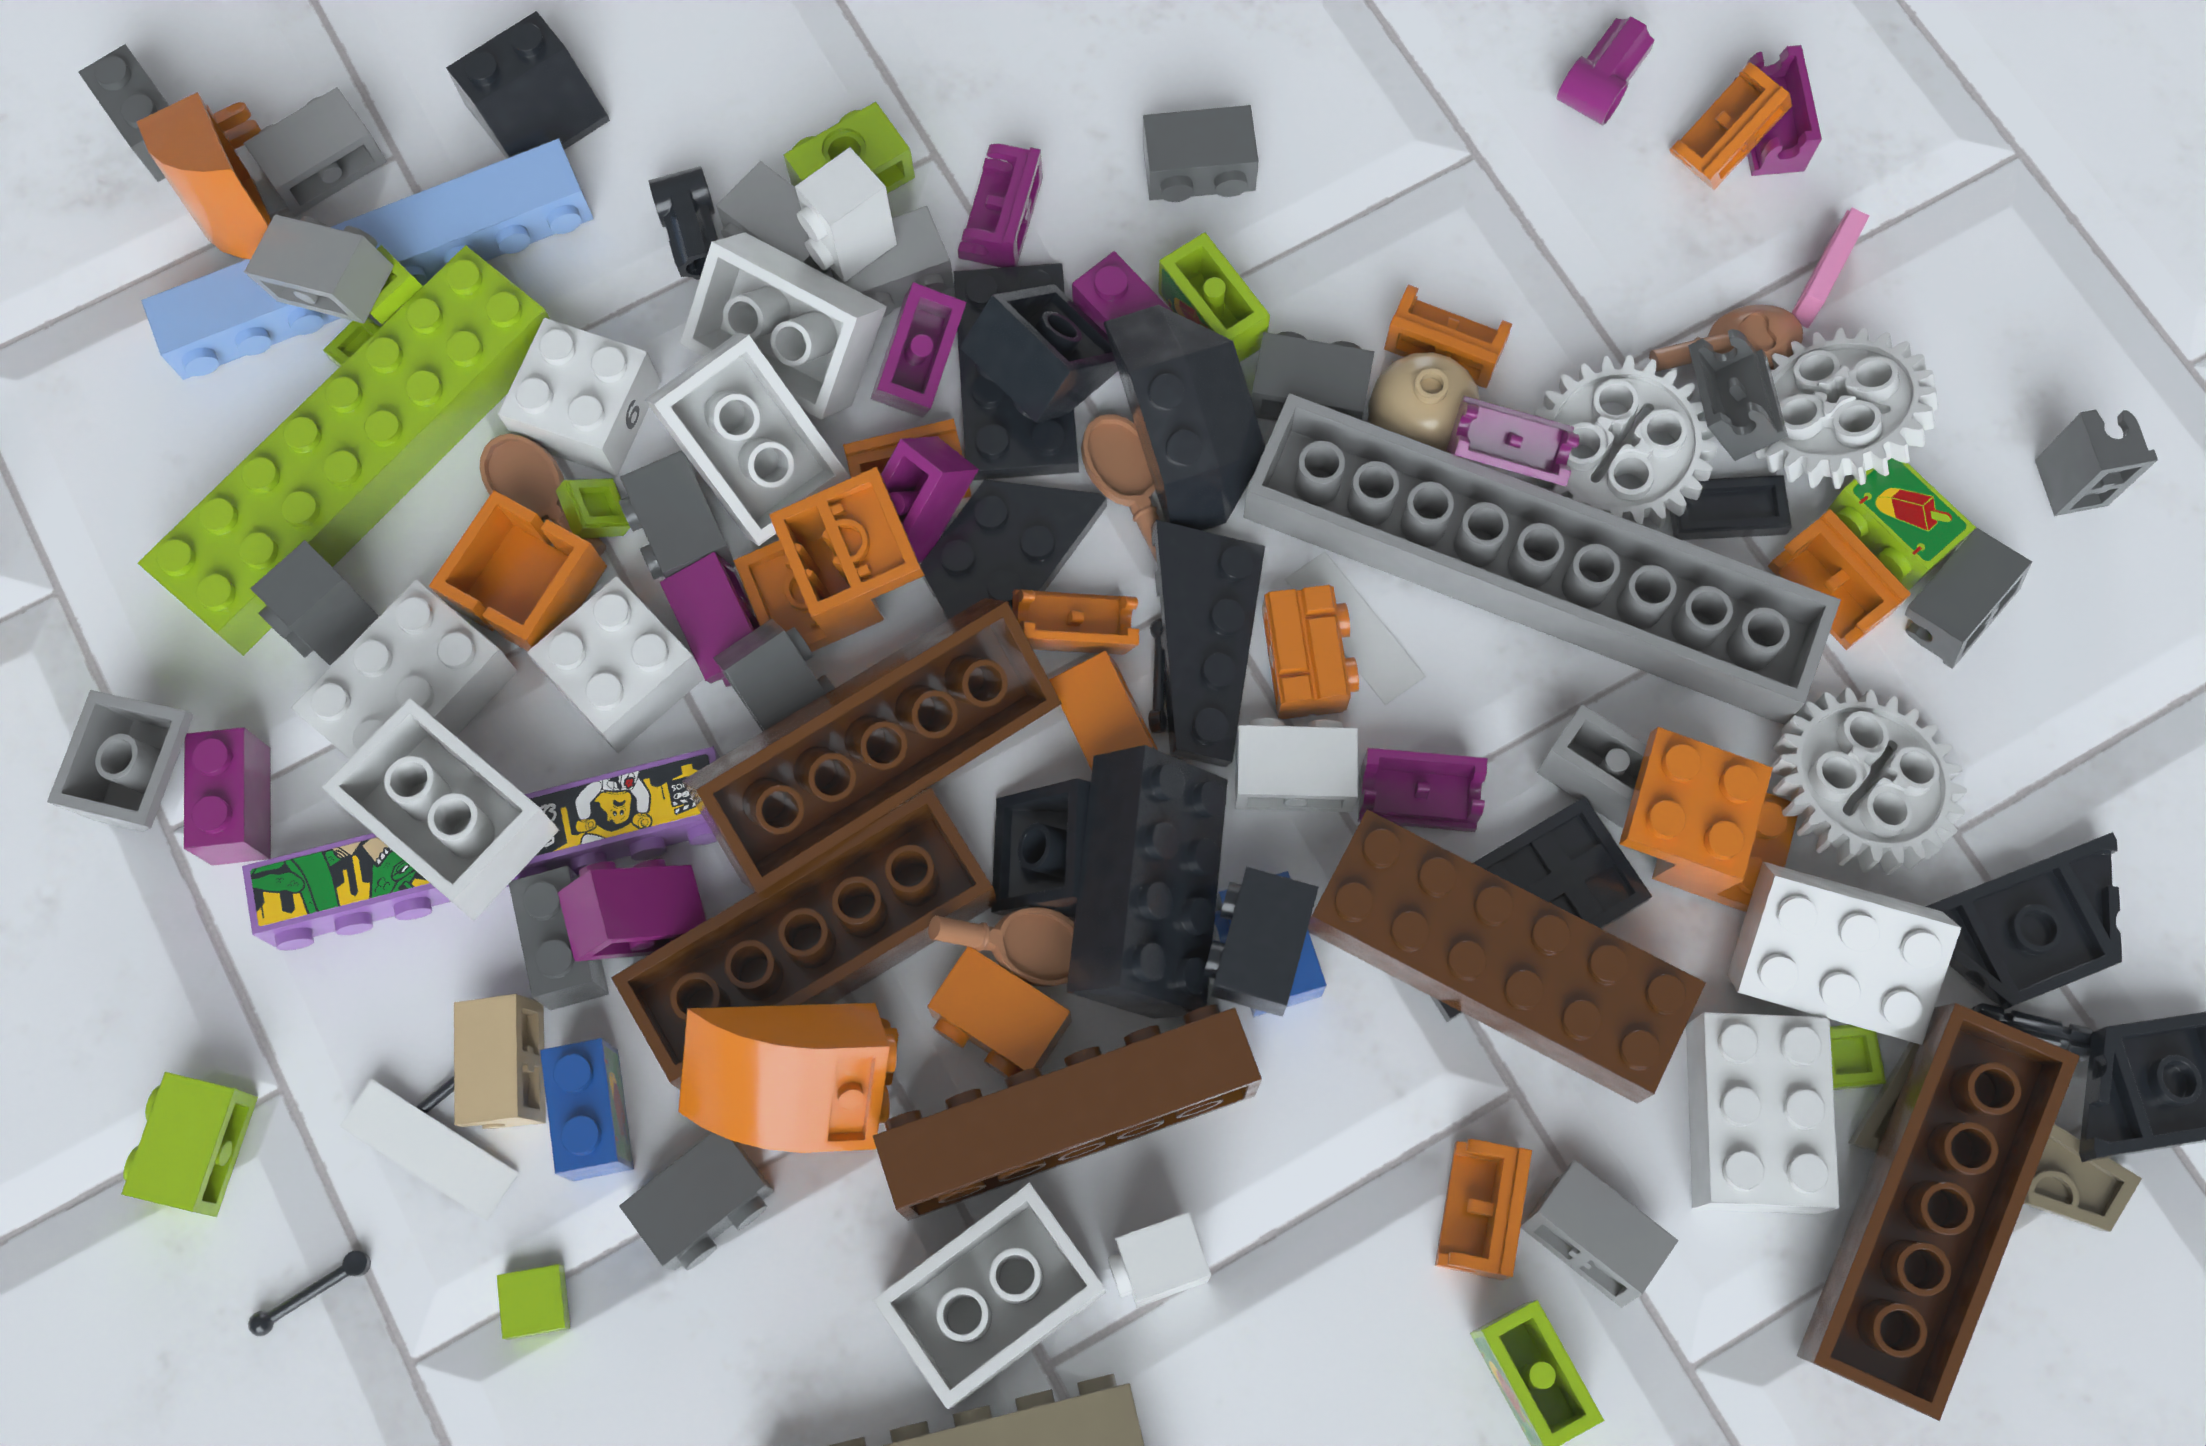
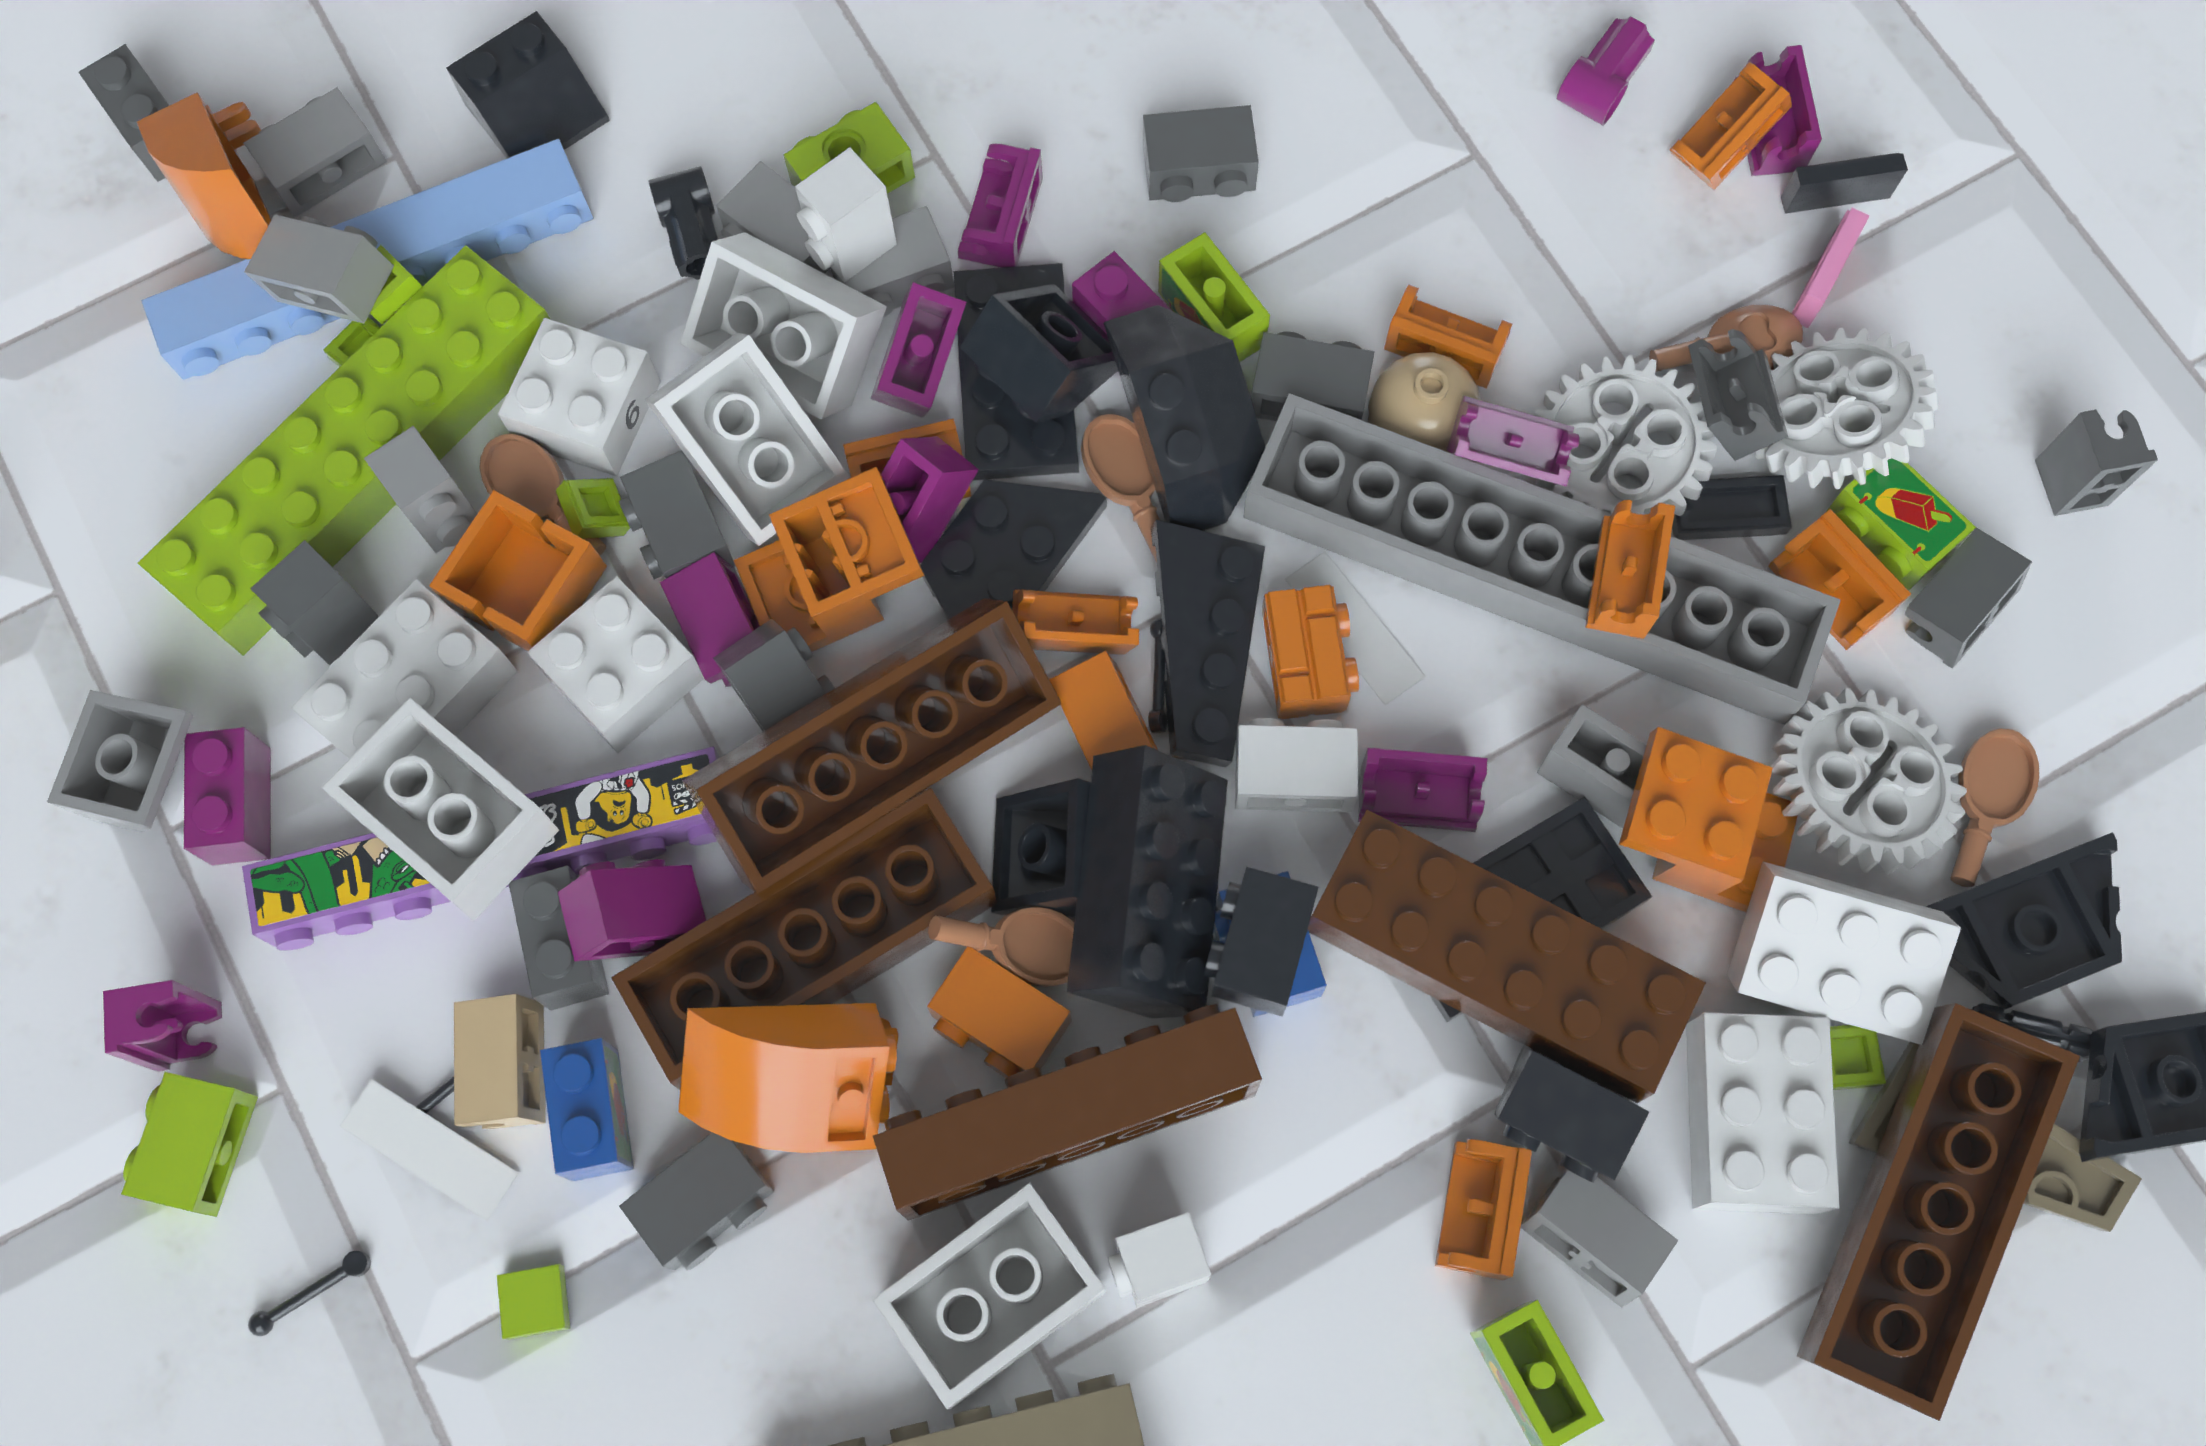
none -> magenta hinge [103,980,222,1072]
none -> light grey brick [364,426,477,553]
none -> black slope [1494,1045,1649,1183]
none -> orange hinge [1585,500,1675,639]
none -> black tile [1781,153,1908,214]
none -> nougat piece [1950,728,2039,887]

